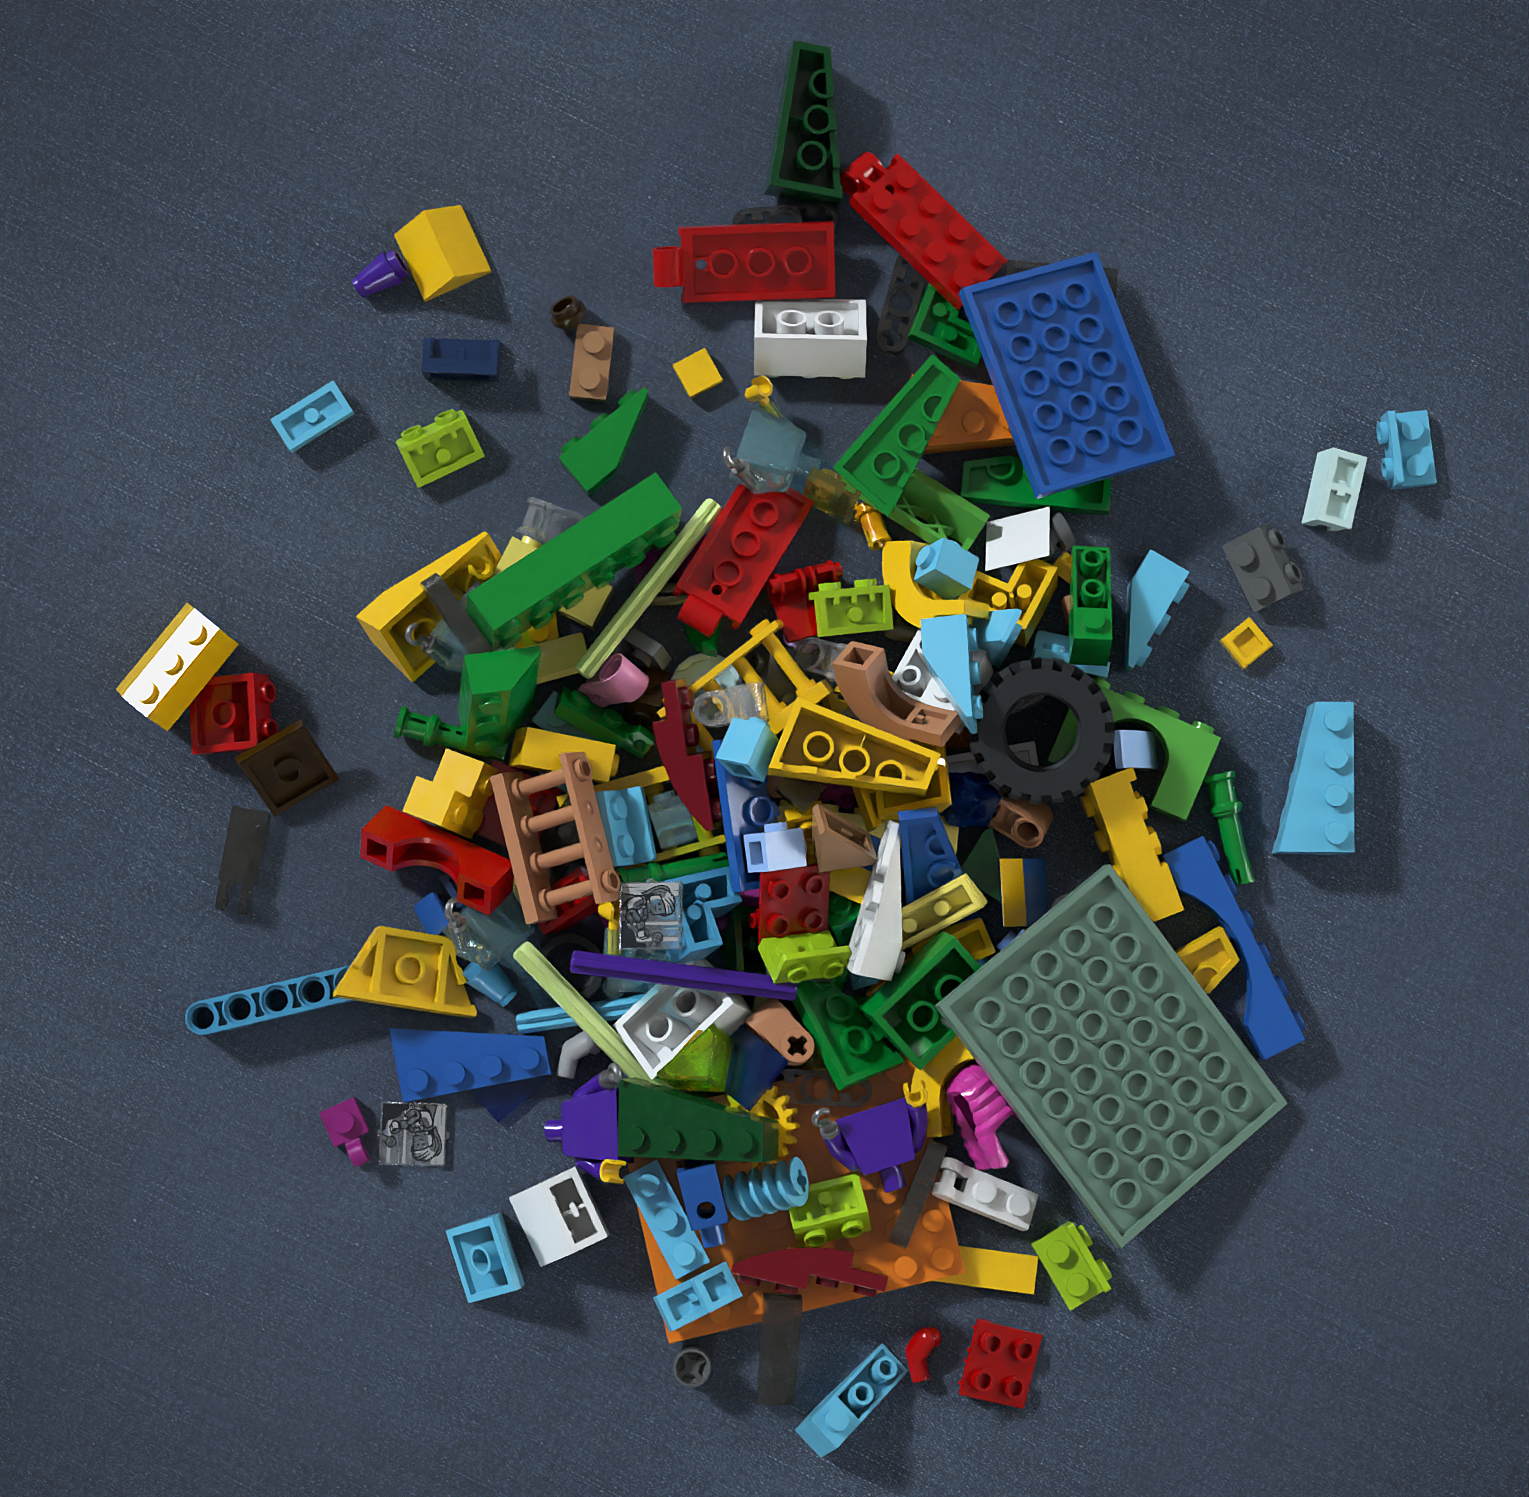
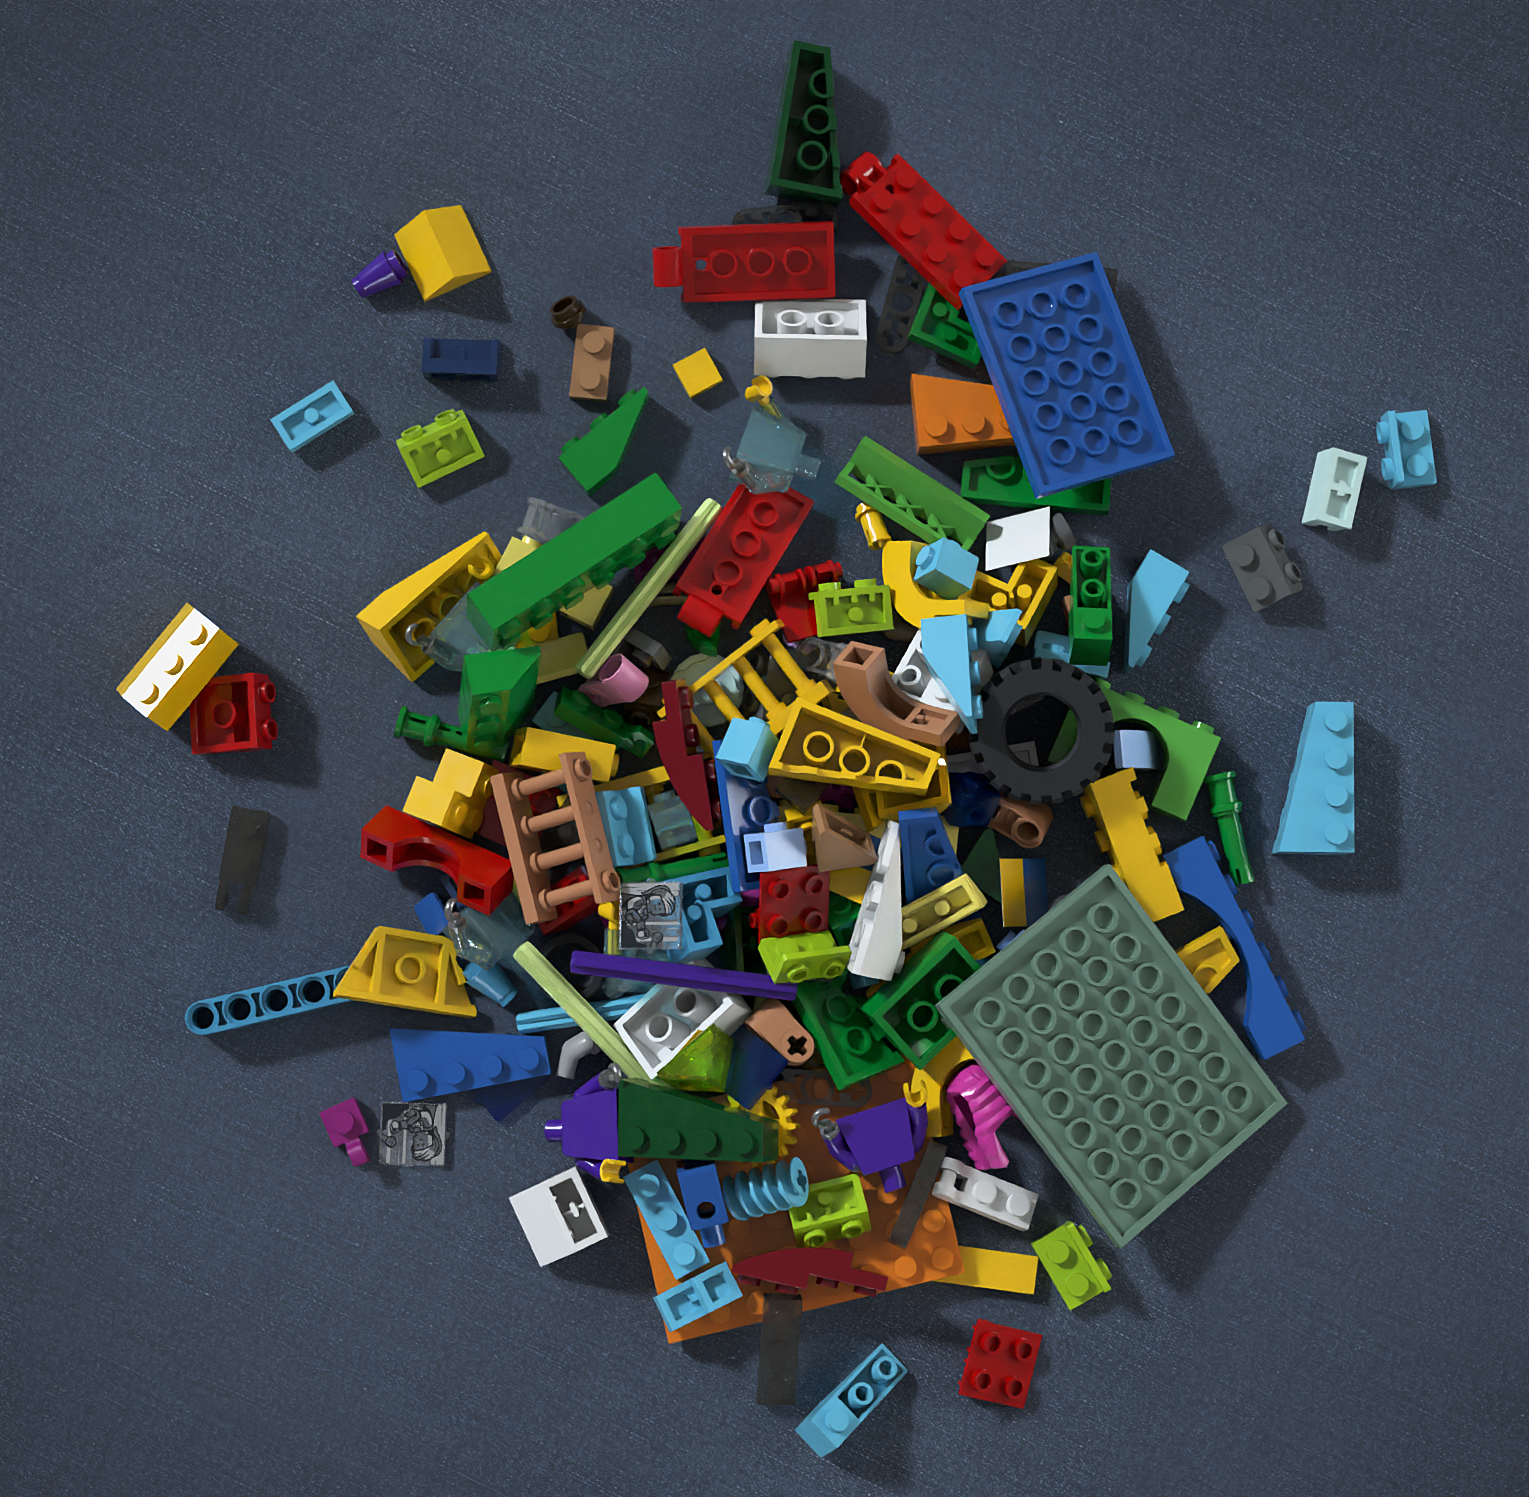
dark brown tile [236,719,339,817] -> none
clear smoke beam [420,573,493,654] -> none
medium azure slope [446,1212,525,1303] -> none
dark grey wheel [673,1345,711,1387] -> none
clear piece [693,682,769,728] -> none
clear yellow plate [802,466,862,525] -> none
green wing [832,354,961,518] -> none
red arm [905,1327,942,1383] -> none
yellow tile [1219,617,1273,670] -> none

